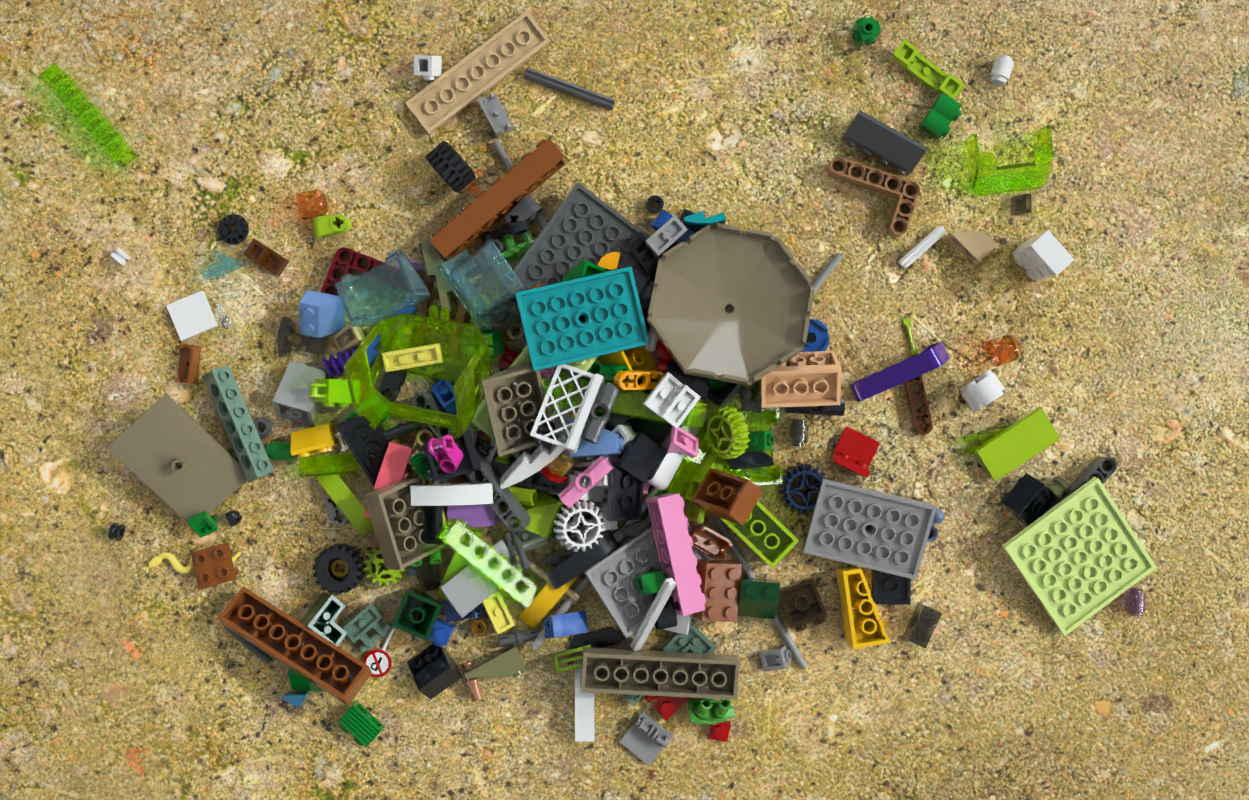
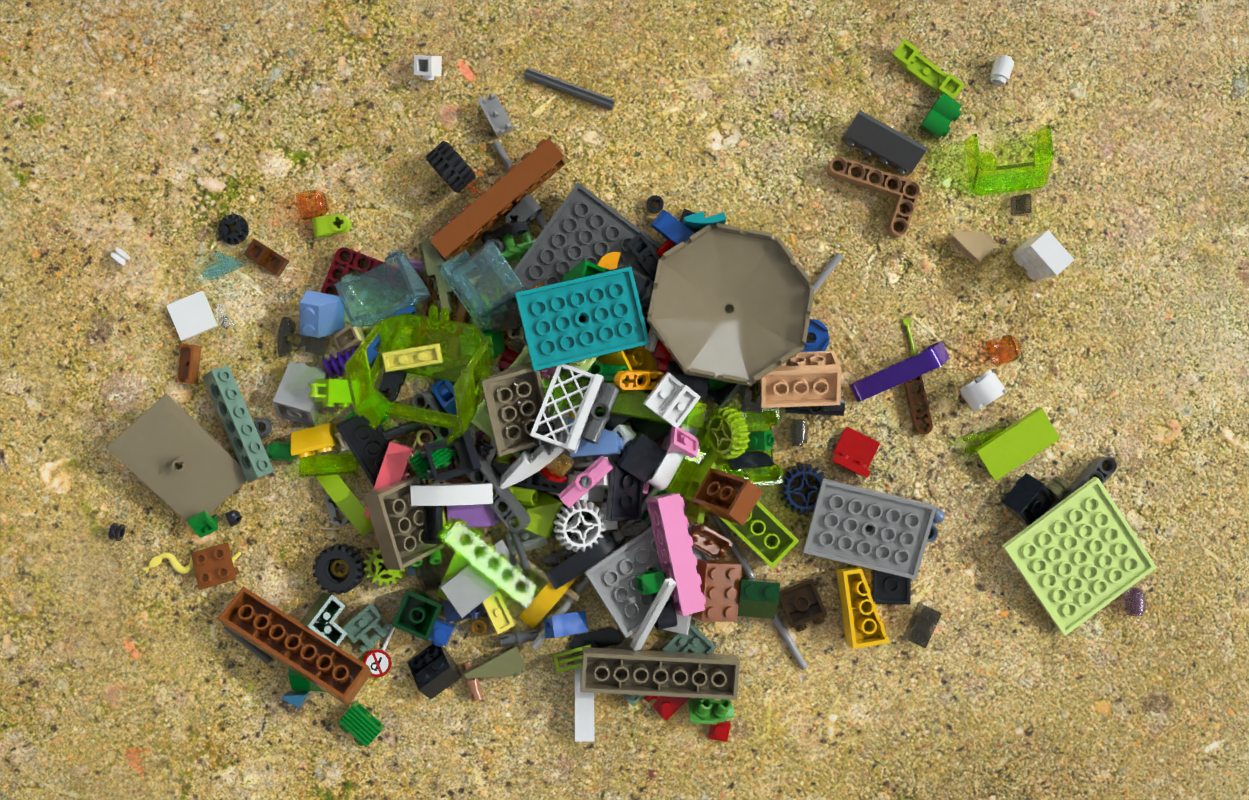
clear neon green brick [40,63,139,167] -> none
tan plate [405,11,551,135] -> none
dark pink piece [428,435,464,473] -> none
light grey hinge [619,712,673,765] -> none
light grey hinge [645,215,688,257] -> none
light grey bracket [759,645,792,671] -> none
green brick [851,16,881,48] -> none
white axle [898,225,946,269] -> none

